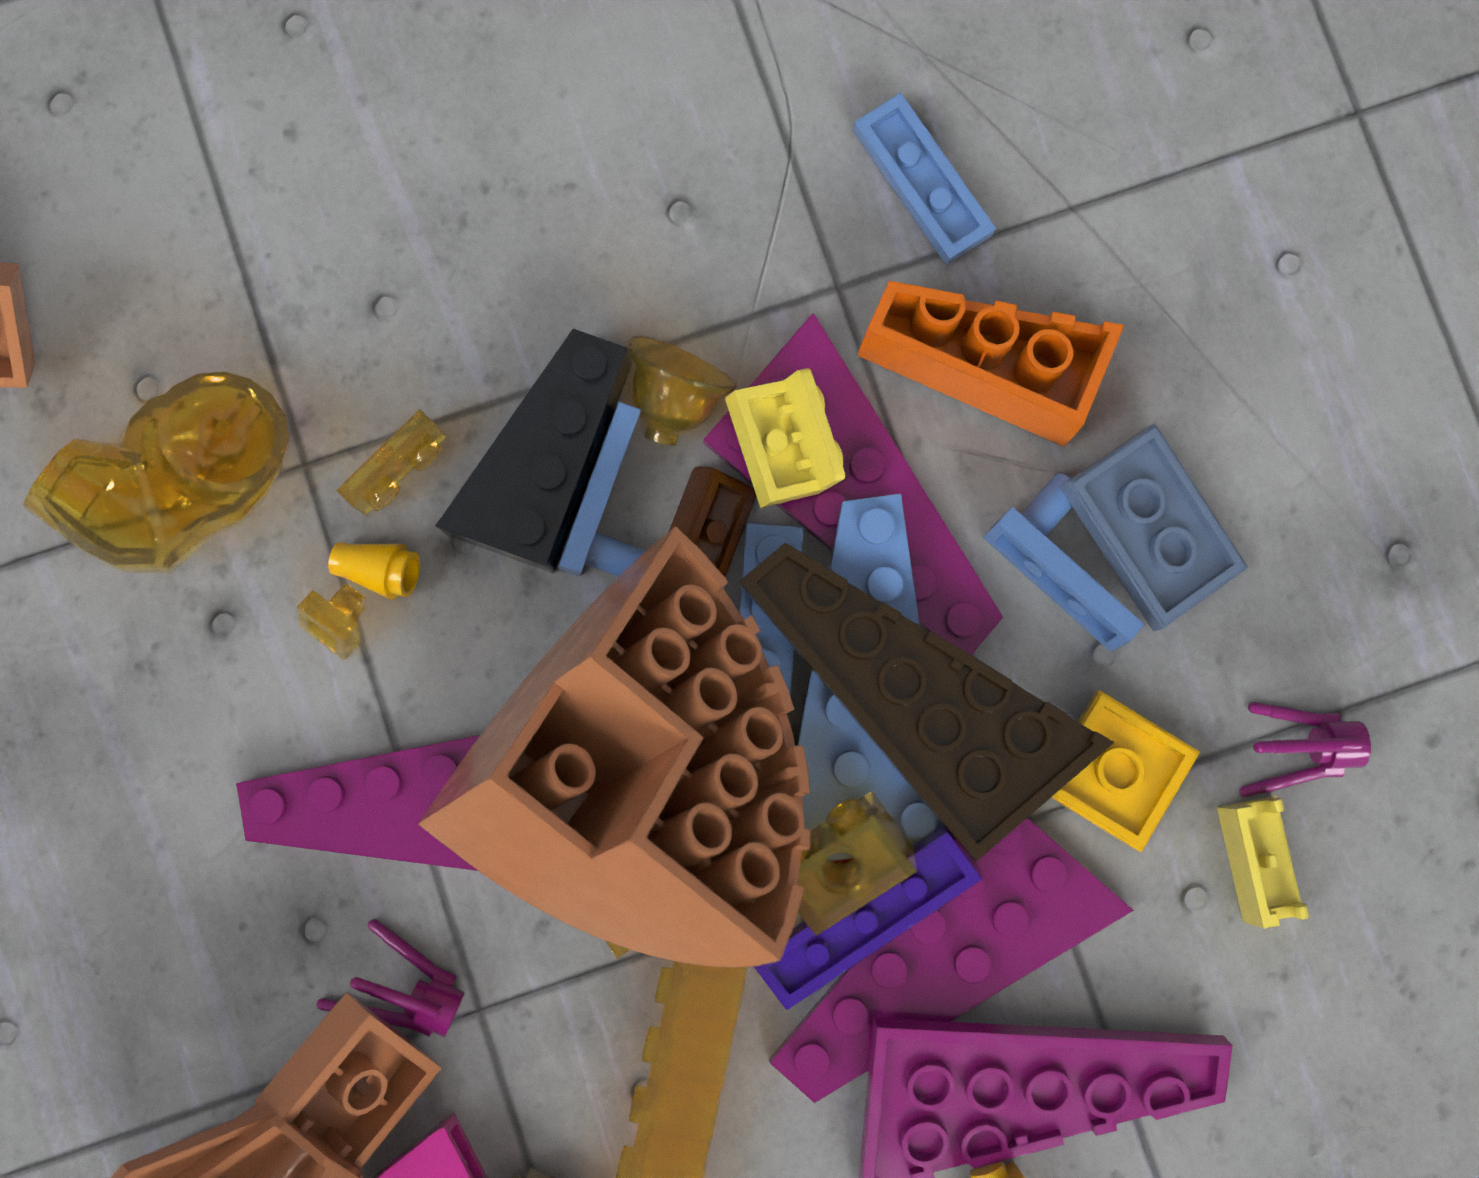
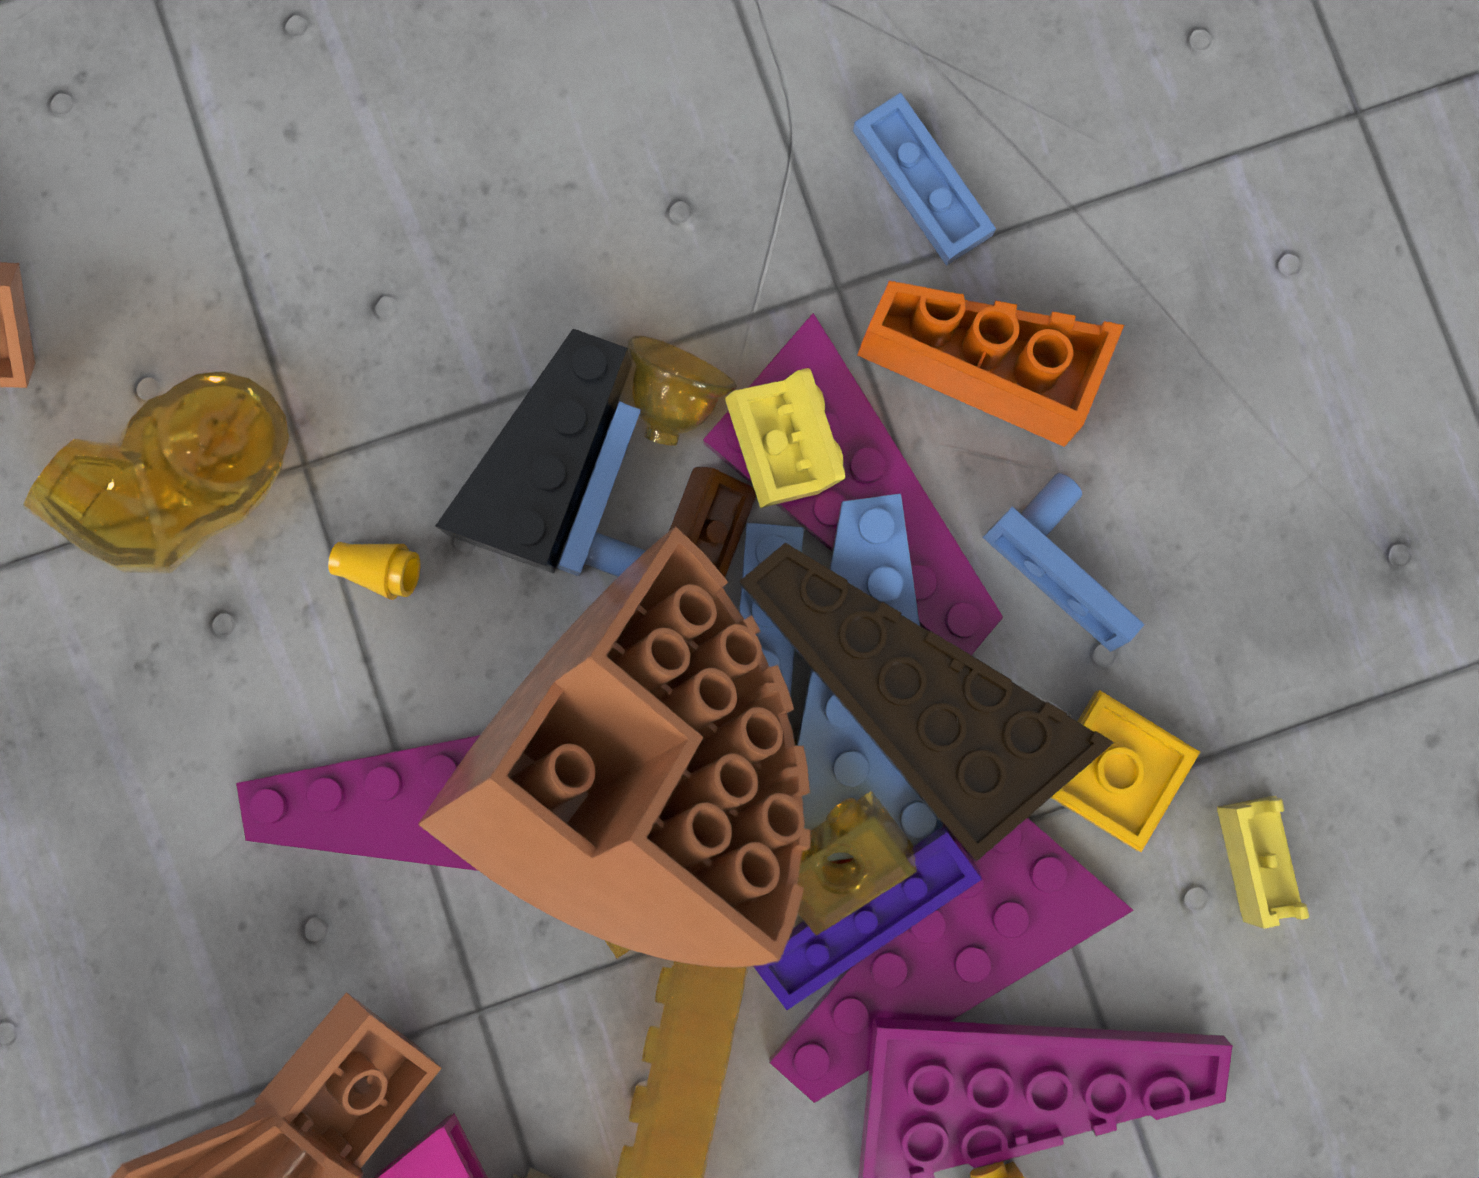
clear yellow tile [297,583,365,661] -> none
magenta plant [316,919,465,1037] -> none
clear yellow plate [336,409,447,515] -> none
sand blue tile [1059,423,1248,631] -> none
magenta plant [1239,702,1371,797] -> none

